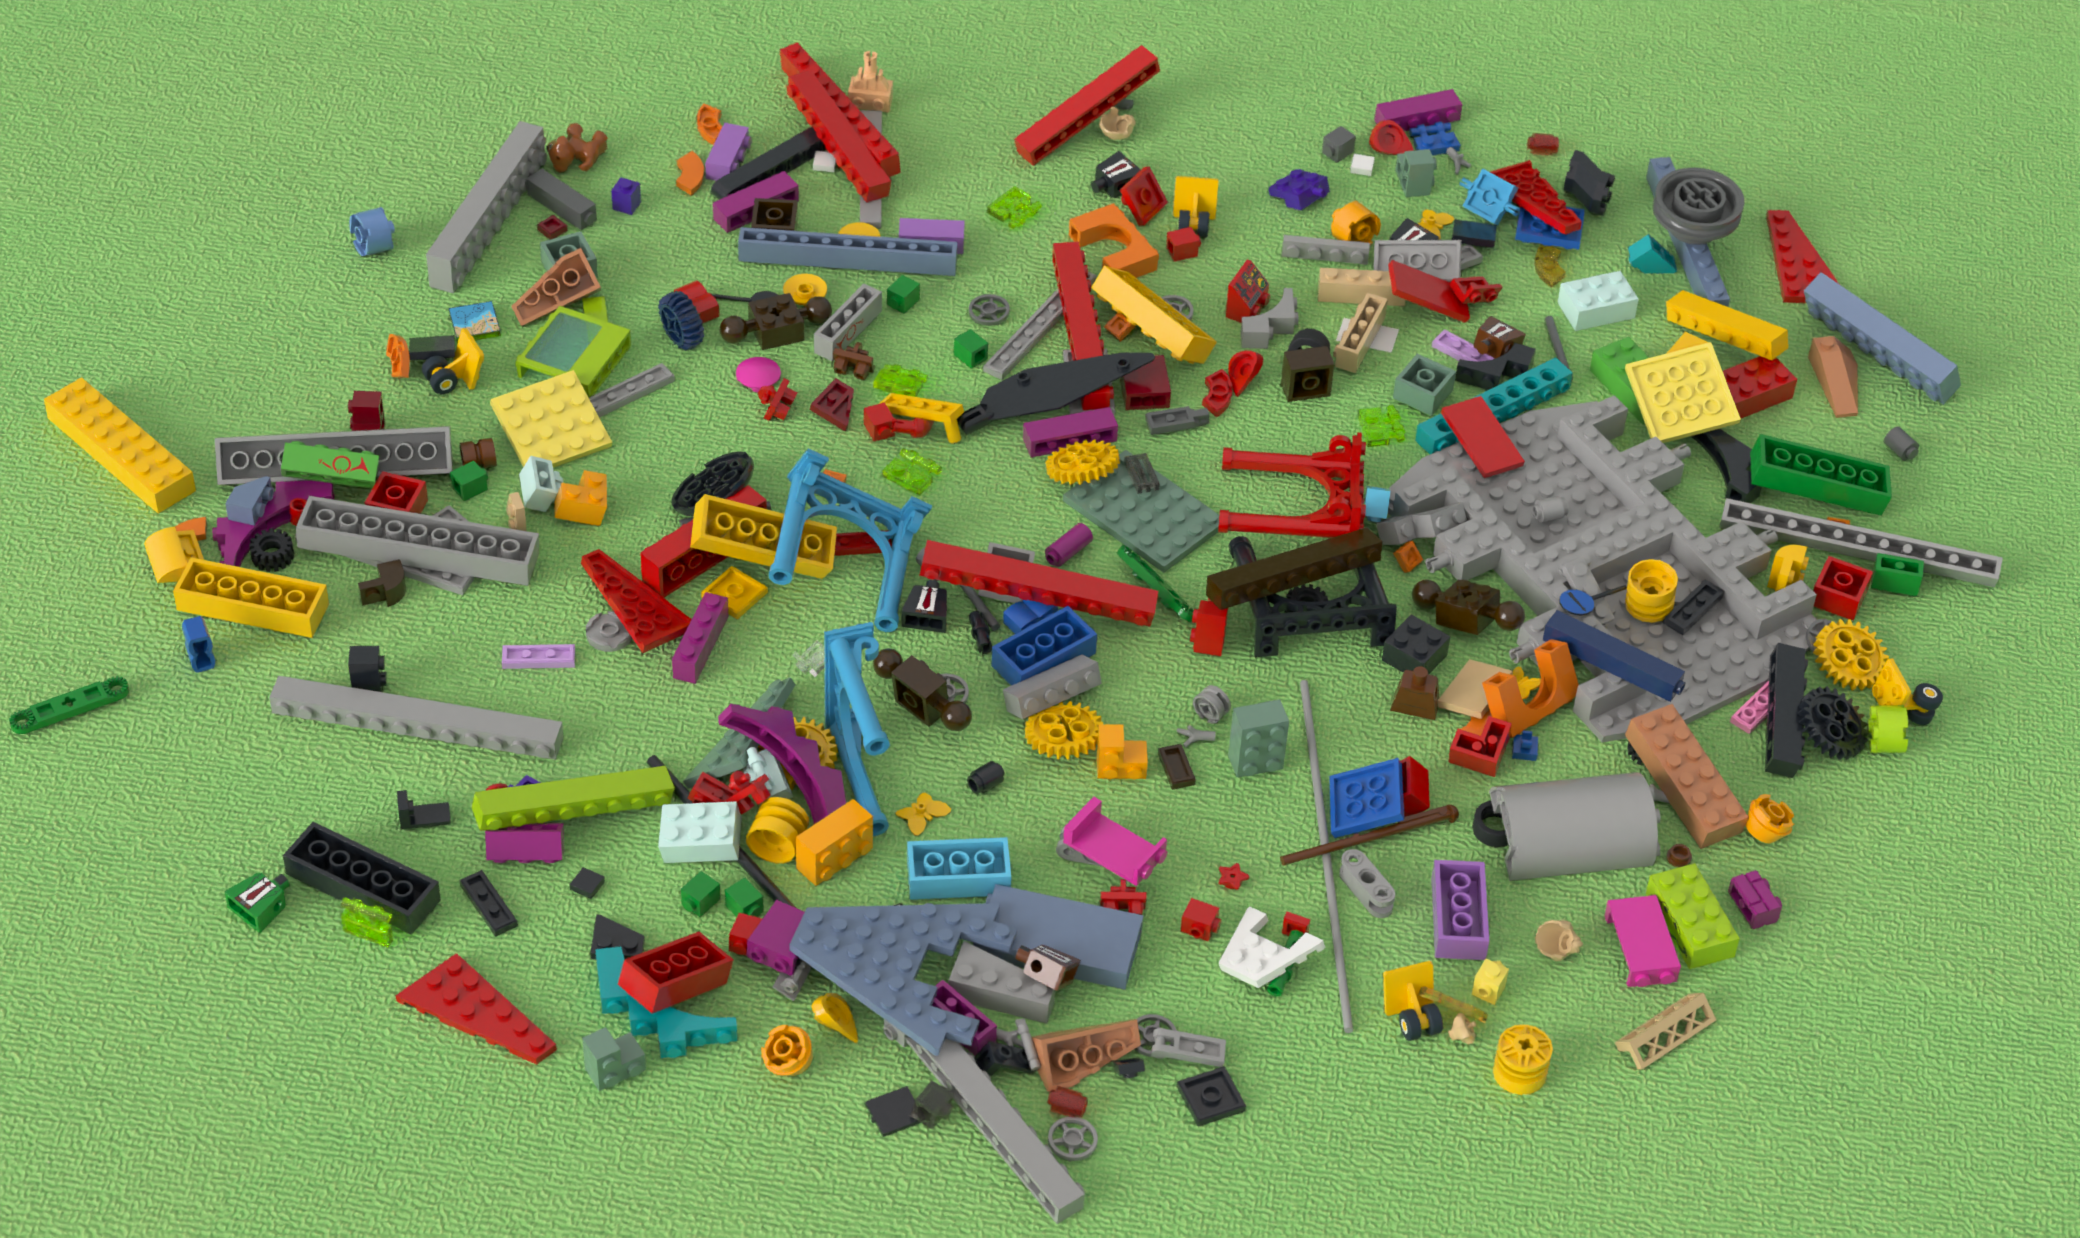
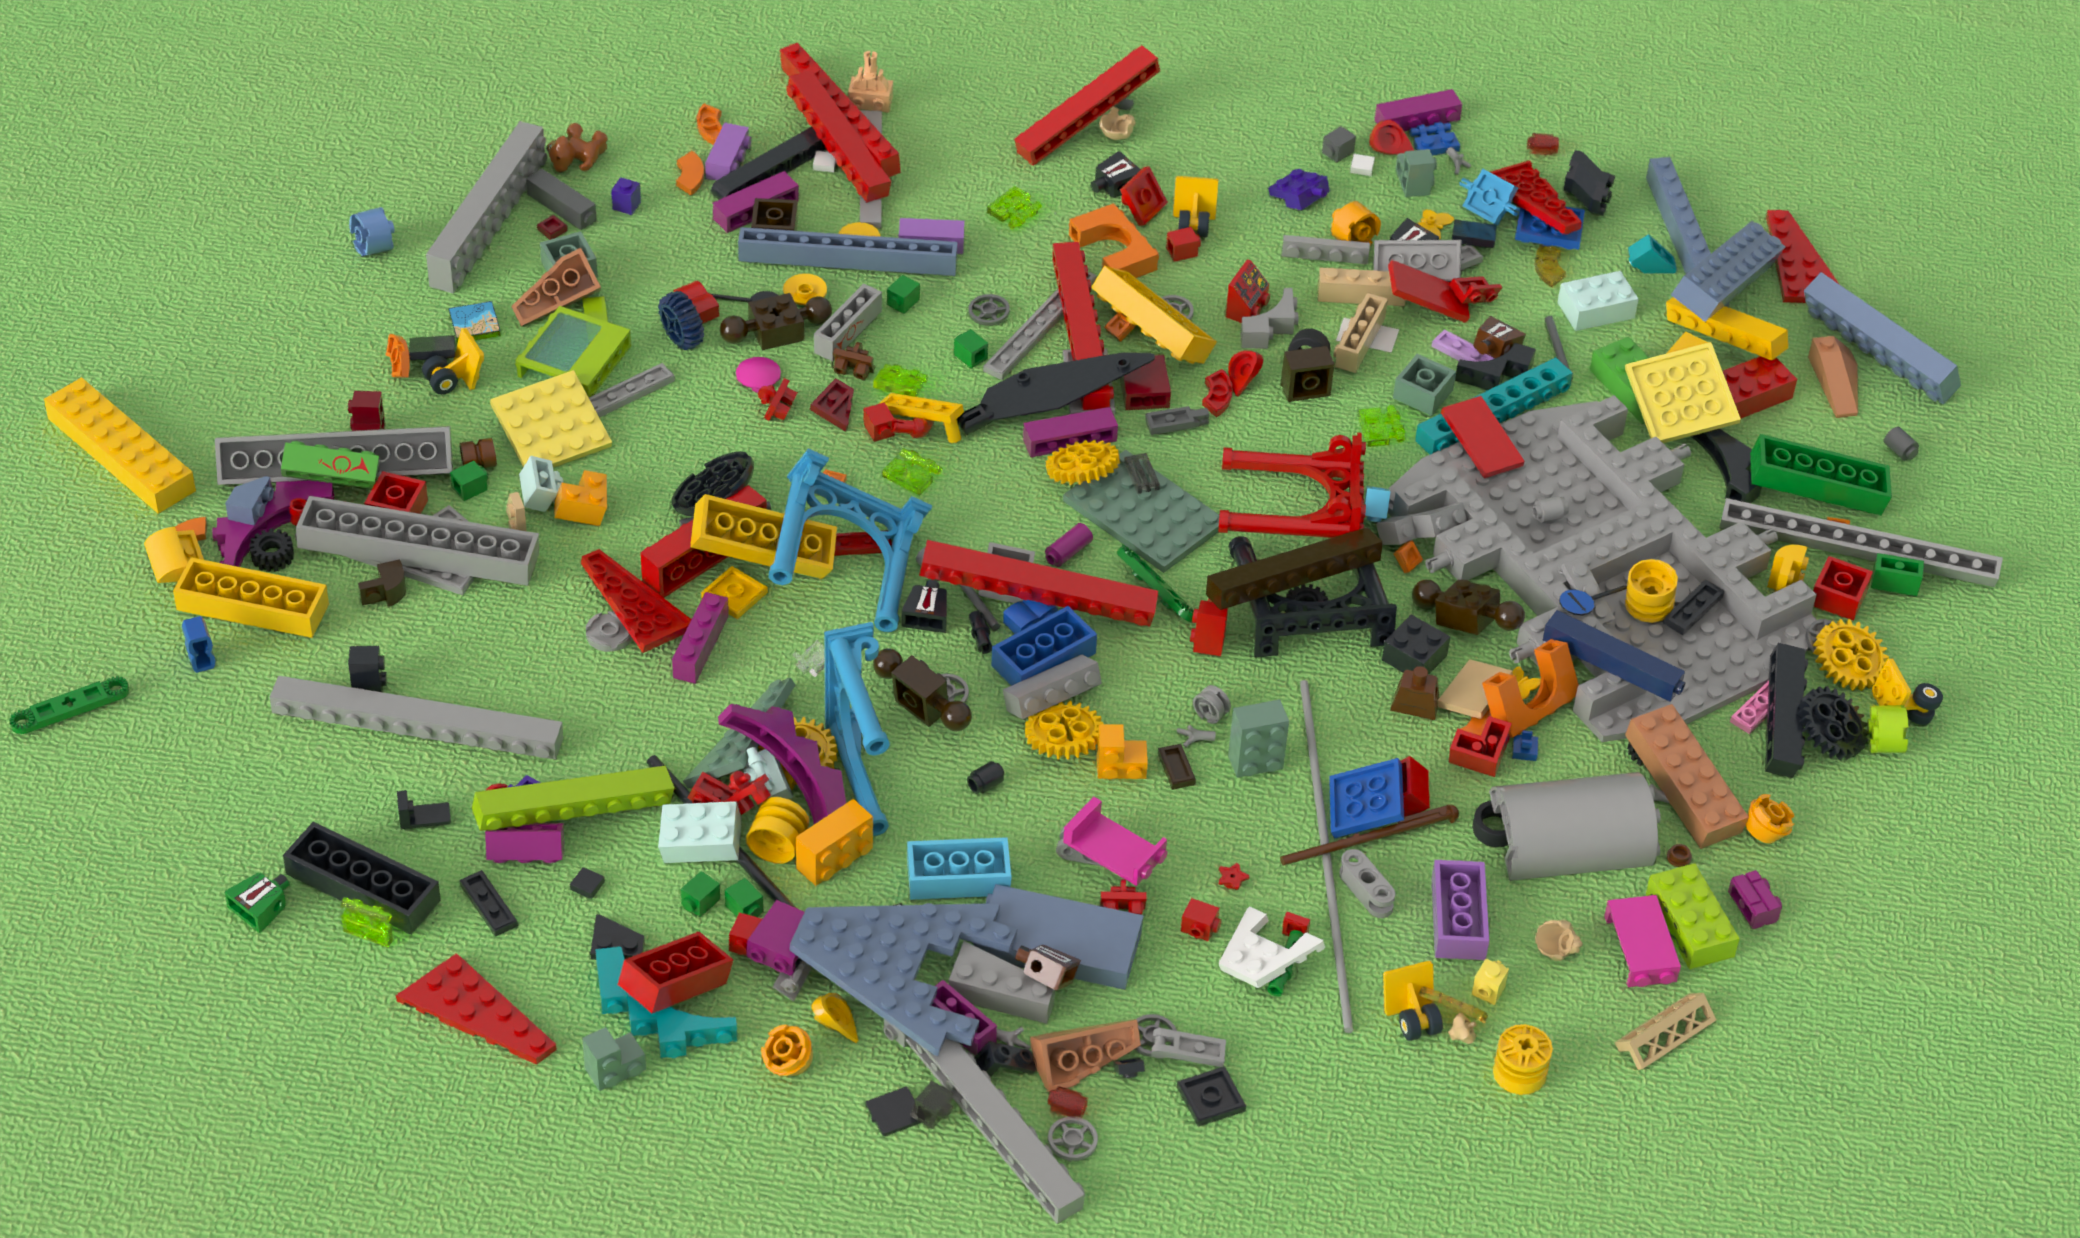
lavender tile [502,644,575,669] -> none
yellow piece [895,793,951,836] -> none
light grey wheel [1015,1018,1041,1071] -> none
dark grey wheel [1653,167,1744,245] -> none
none -> sand blue brick [1671,221,1785,322]

